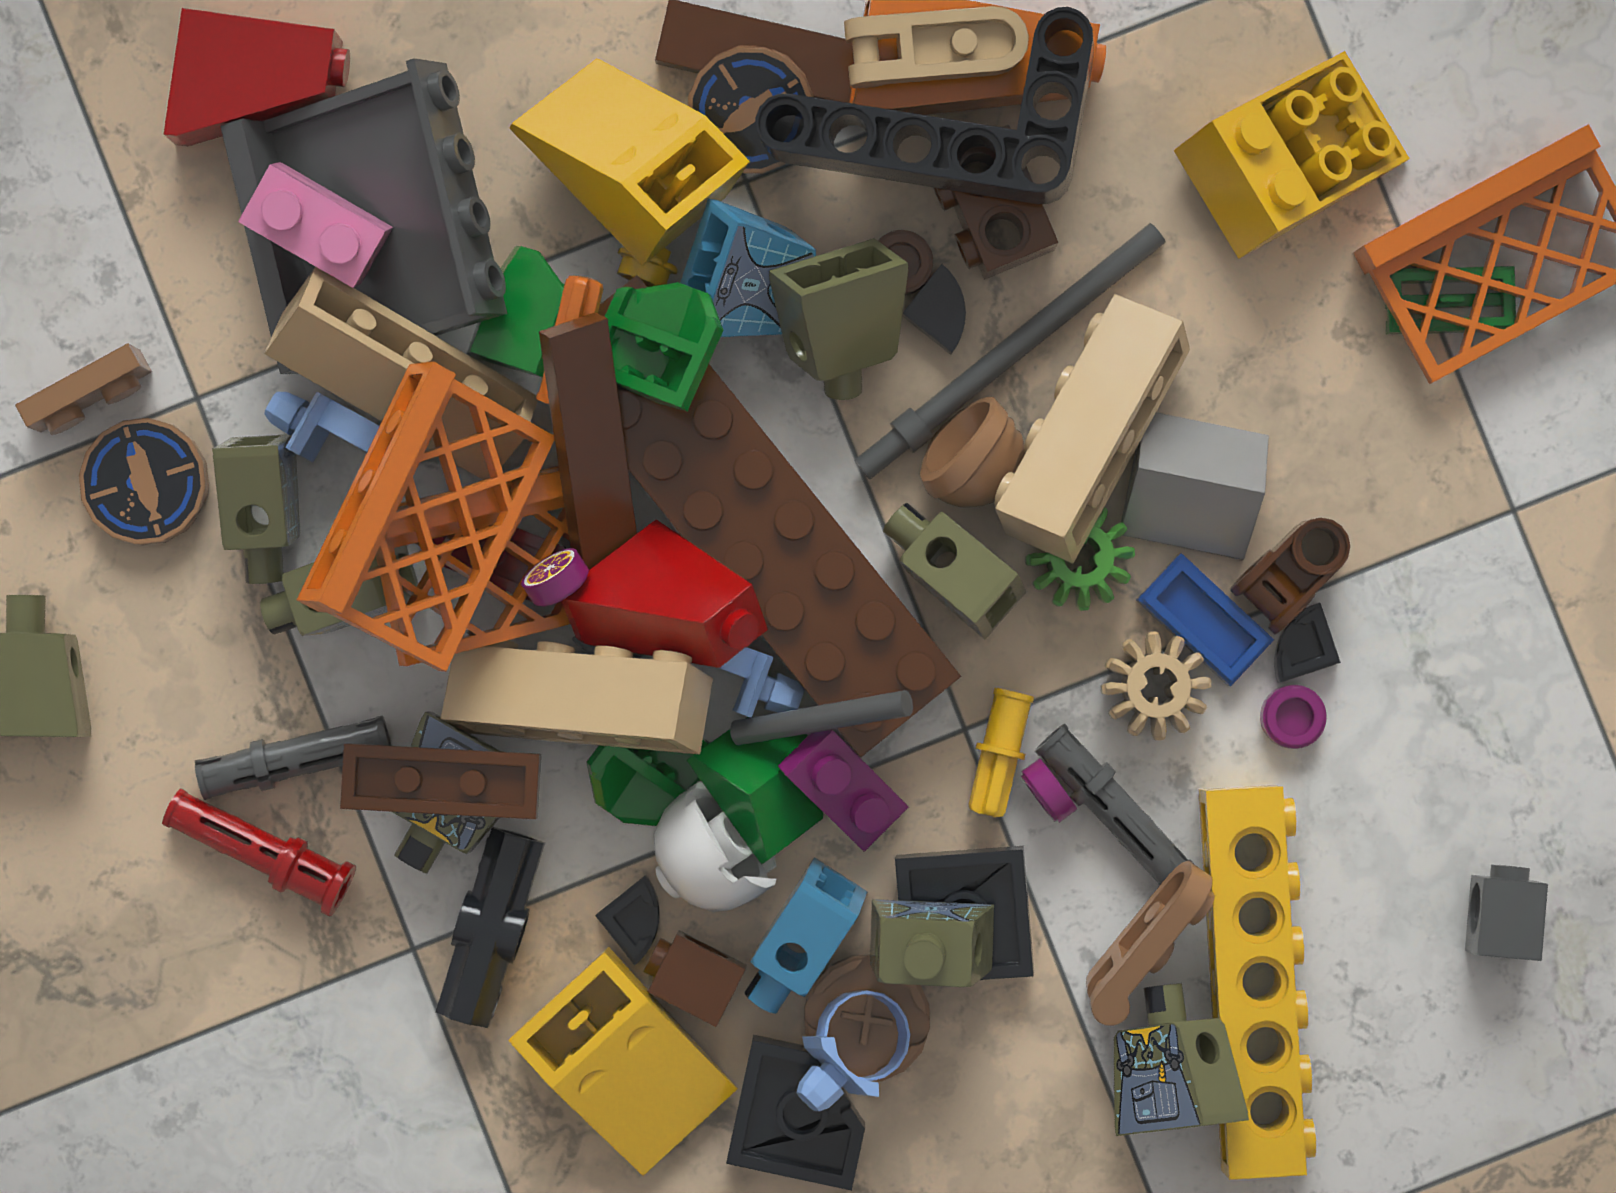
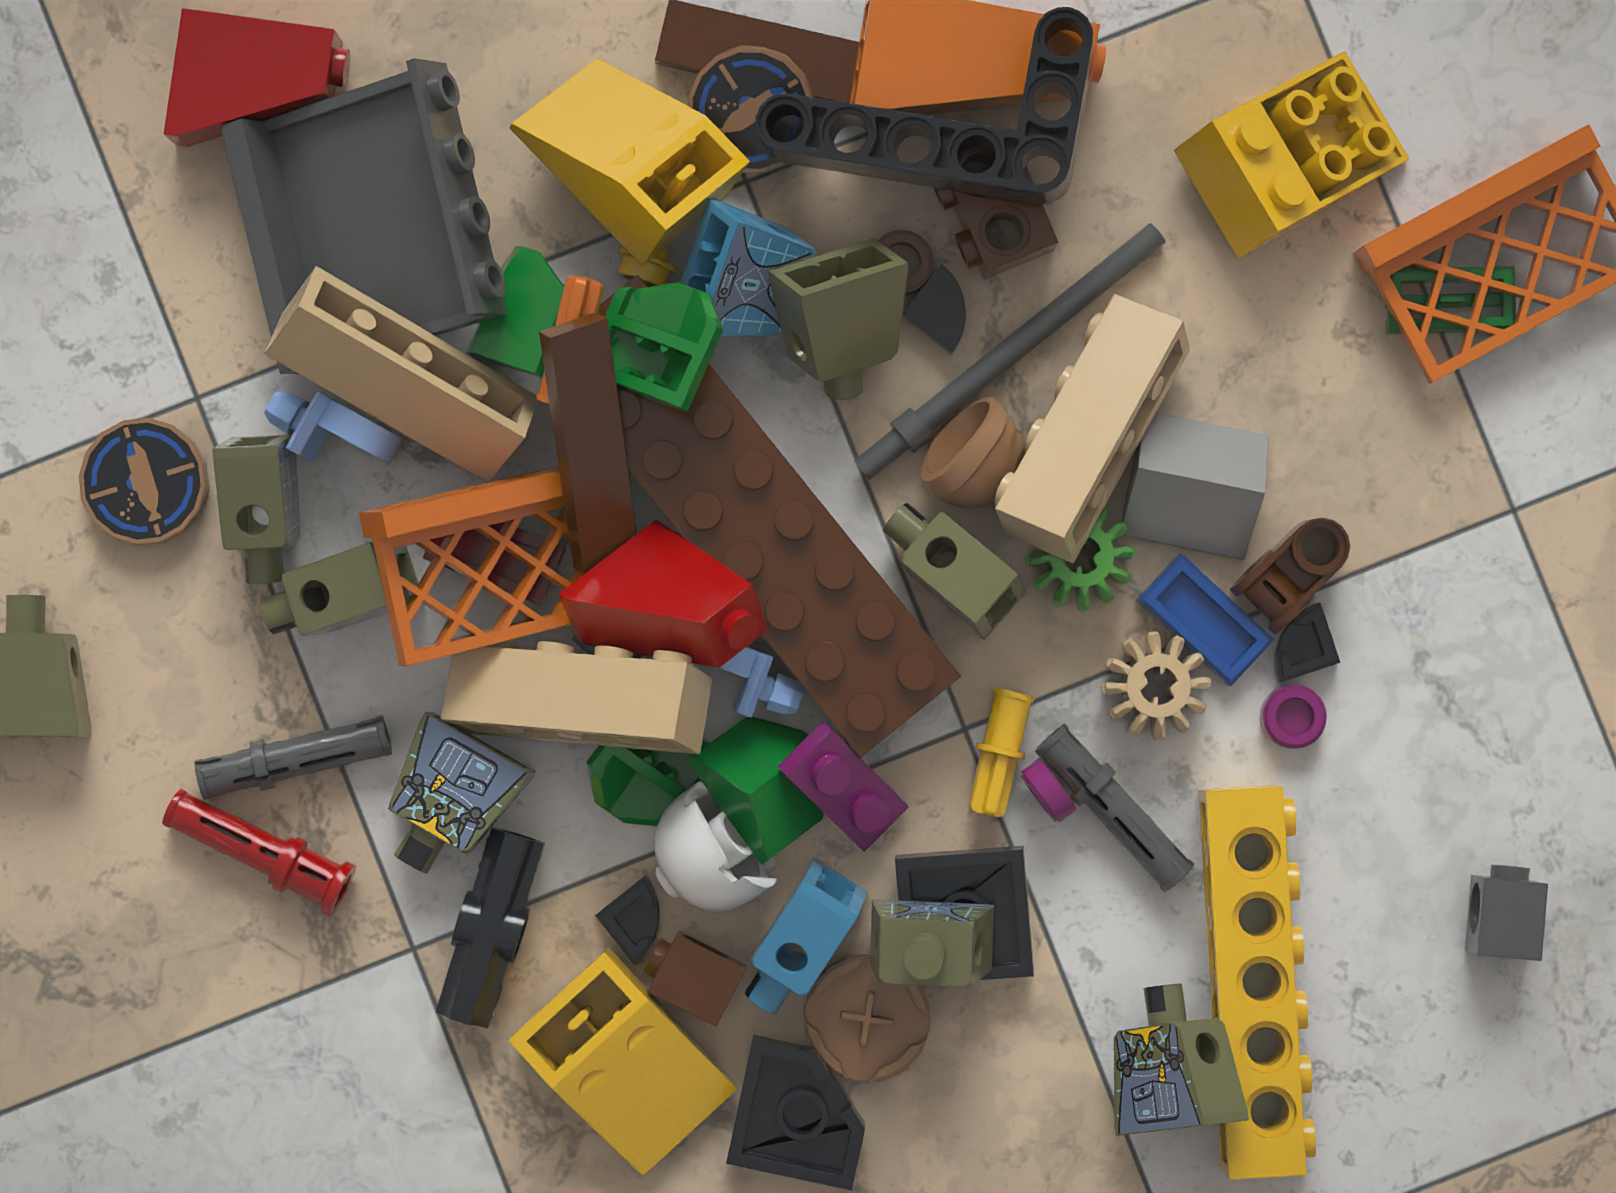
medium nougat plate [15,343,152,435] -> none
bright pink brick [238,162,393,288] -> none
orange fence [297,361,555,672] -> none
reddish brown plate [340,743,541,819] -> none
magenta tile [521,548,589,607] -> none
dark grey bar [730,690,913,746] -> none
light blue piece [796,990,910,1112] -> none
tan plate [844,6,1029,88] -> none
medium nougat plate [1086,861,1215,1026] -> none

